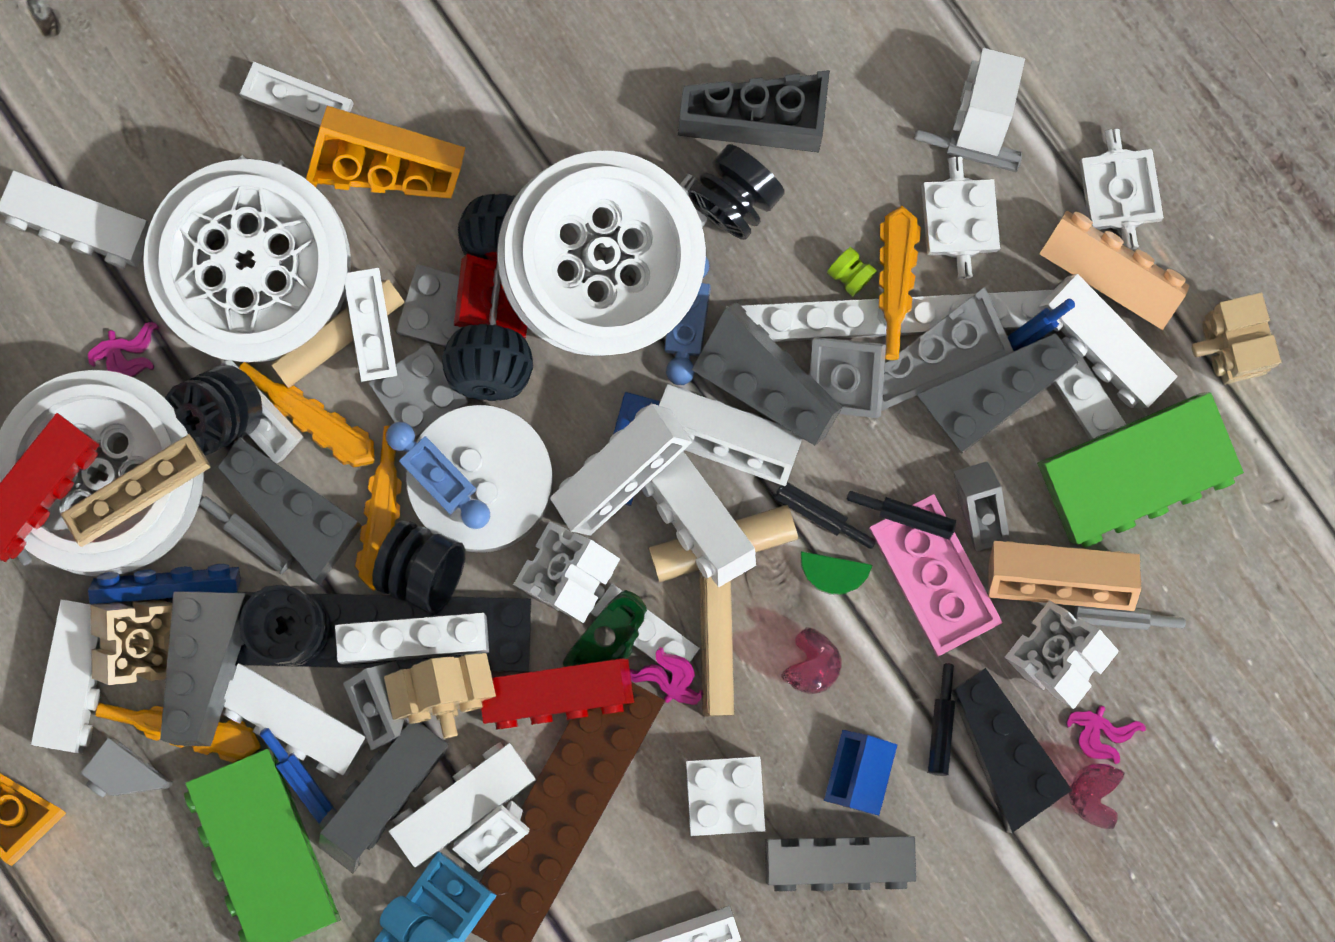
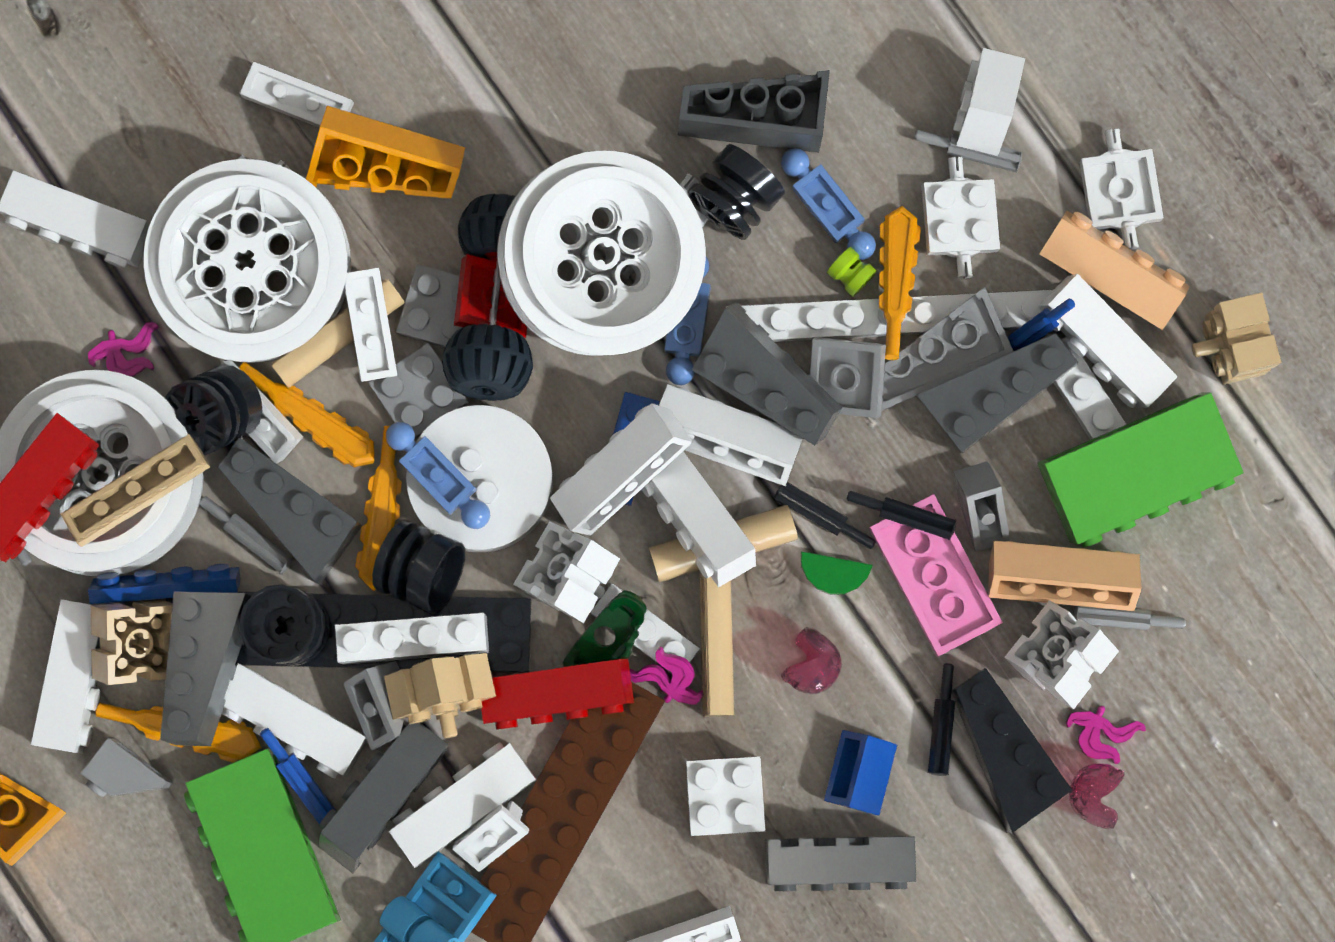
none -> medium blue plate [781,148,876,260]

